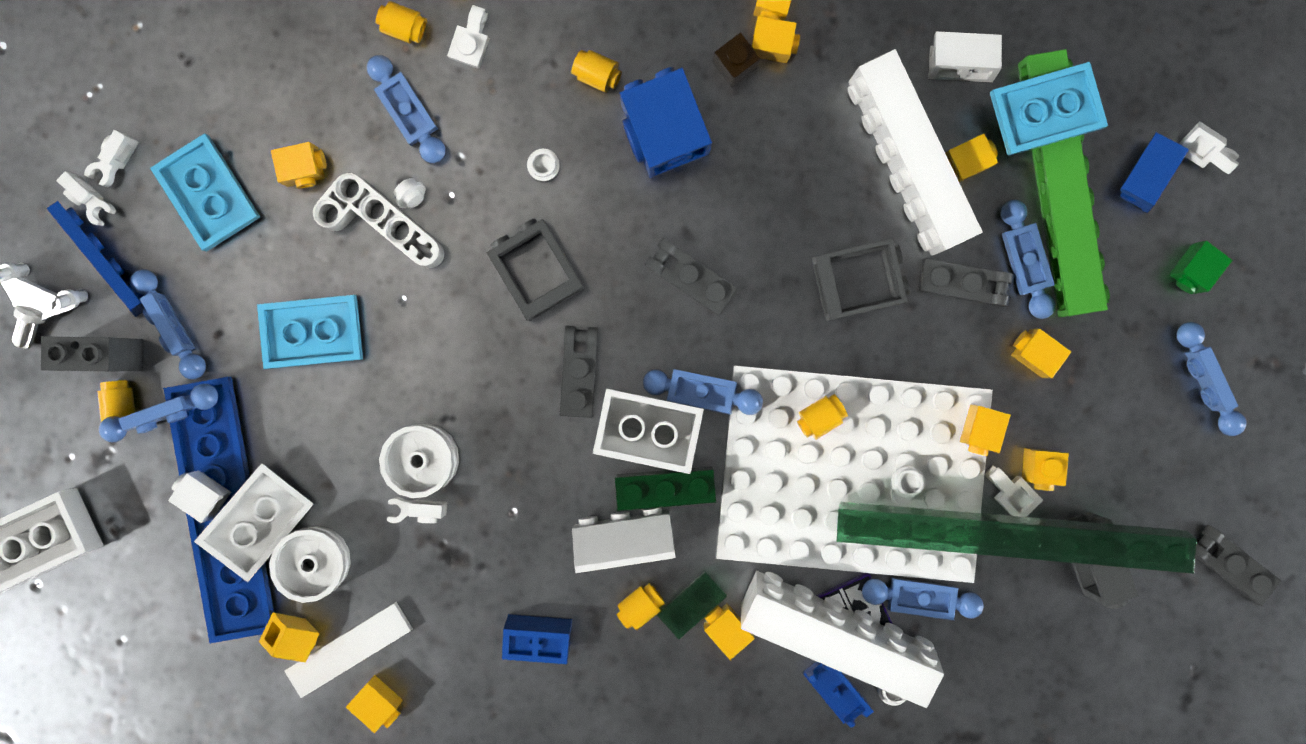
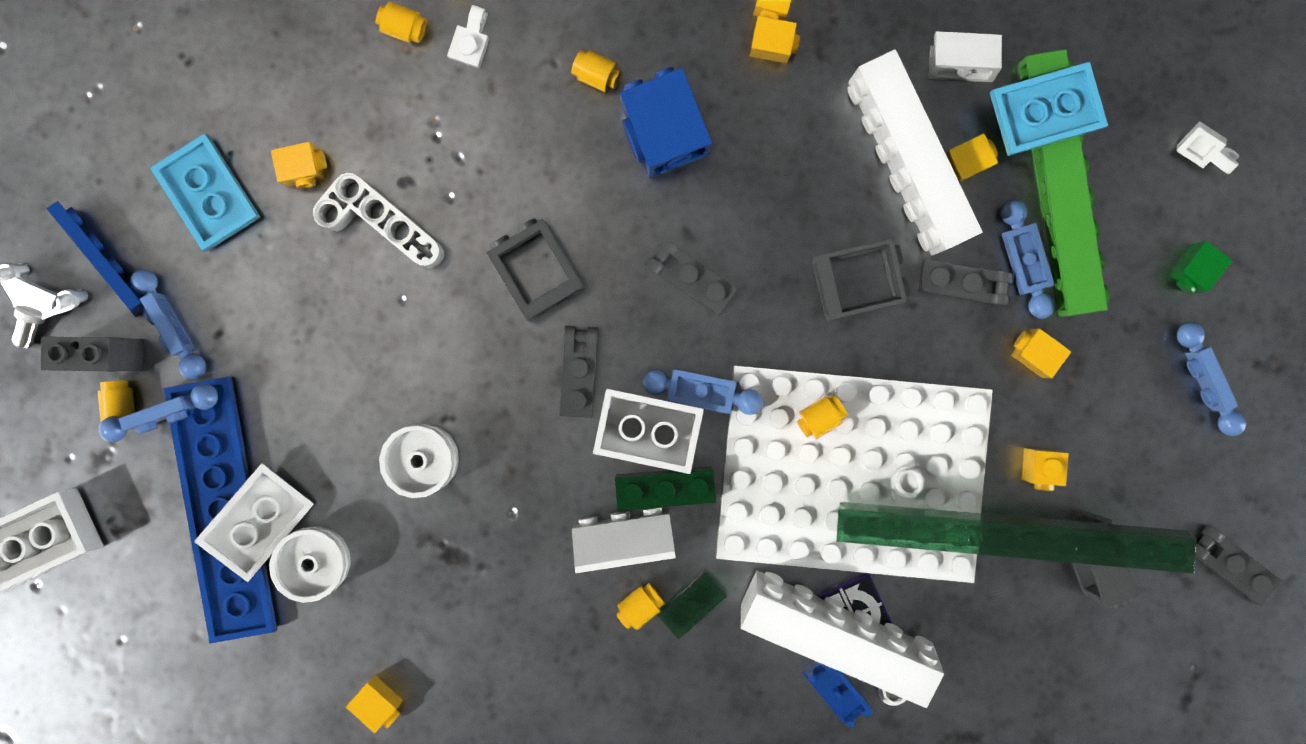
white plate [56,171,116,226] -> none
white plate [84,130,139,188] -> none
white brick [168,470,231,523] -> none
medium azure plate [257,295,363,369] -> none
yellow brick [259,612,320,663] -> none
white tile [284,602,413,698] -> none
medium blue plate [367,55,445,163] -> none
white plate [387,497,447,523] -> none
white plate [394,178,426,208] -> none
blue hinge [502,614,572,664] -> none
white plate [527,148,560,182] -> none
yellow brick [703,603,755,660] -> none
dark brown brick [712,32,760,87] -> none
medium blue plate [862,577,984,620] -> none
yellow brick [959,405,1011,457] -> none
white plate [985,465,1043,523] -> none
blue hinge [1120,132,1189,213] -> none

